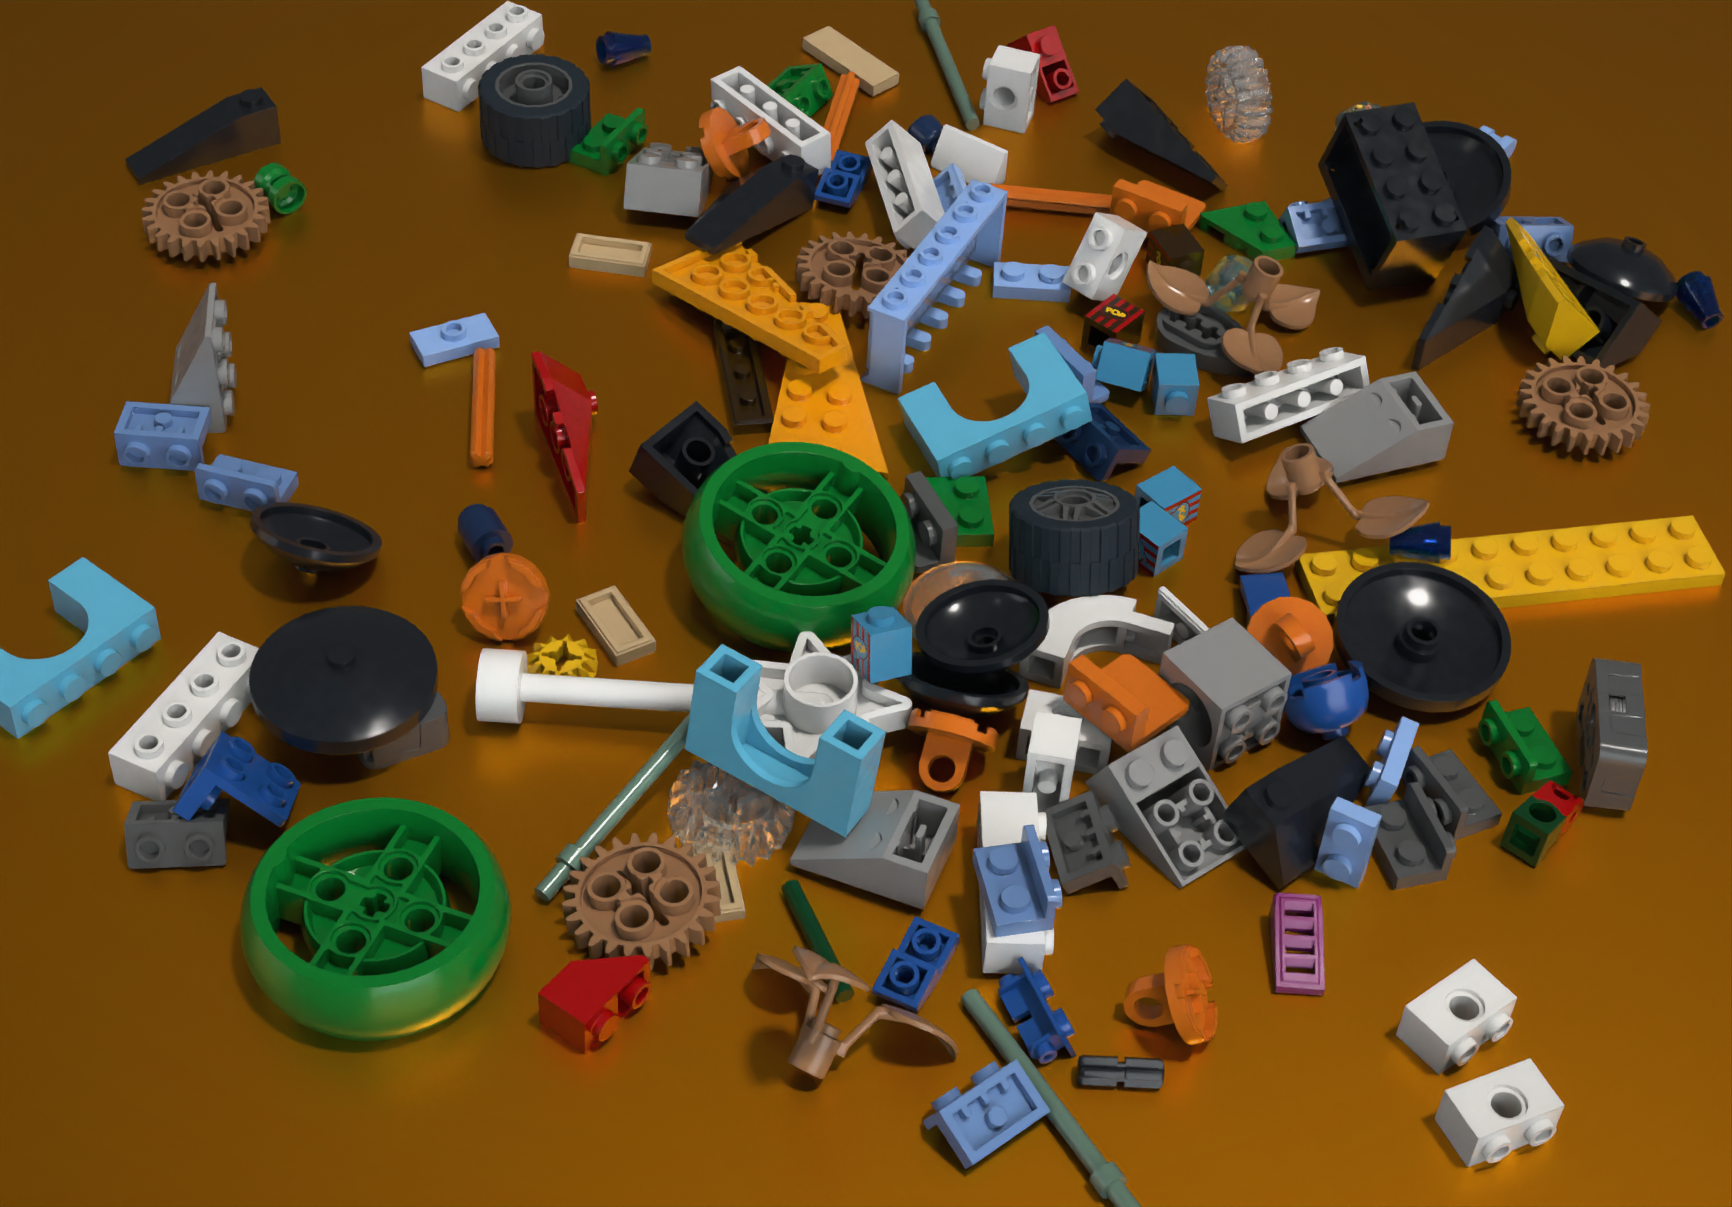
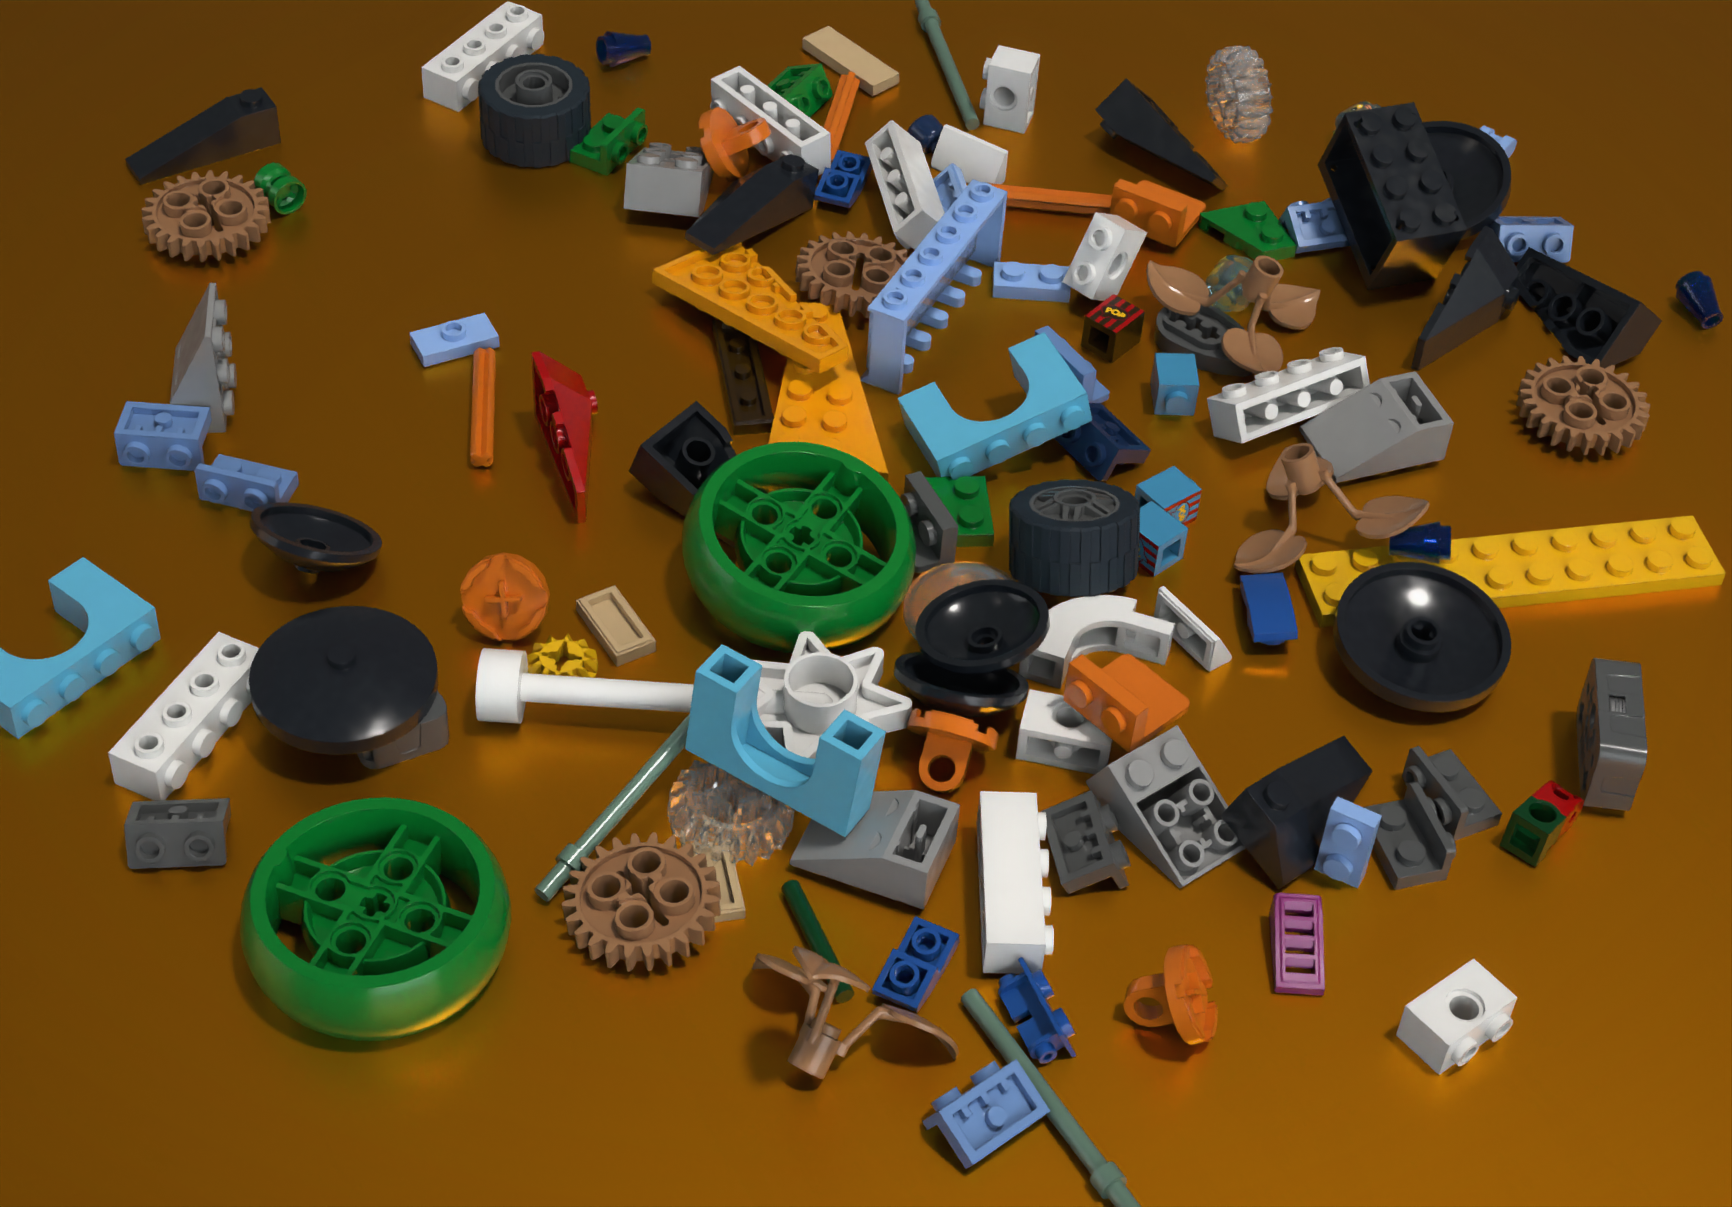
blue bracket [172,731,301,827] -> none
dark blue brick [458,504,513,562] -> none
red slope [538,955,652,1054] -> none
tan tile [569,233,652,277] -> none
dark azure brick [851,606,912,684] -> none
medium blue bracket [972,824,1063,937] -> none
red slope [1006,25,1079,104] -> none
white brick [1022,711,1082,812] -> none
black piece [1077,1055,1165,1089] -> none
dark azure brick [1092,338,1157,392] -> none
dark brown brick [1145,224,1205,277] -> none
light grey brick [1159,617,1292,771] -> none
orange tile [1246,597,1333,675] -> none
blue cylinder [1283,660,1369,740] -> none
light blue plate [1364,716,1419,807] -> none
white brick [1435,1058,1565,1167] -> none
green bracket [1478,700,1573,795] -> none
yellow wedge [1505,217,1600,360] -> none
black dish [1566,236,1678,302] -> none

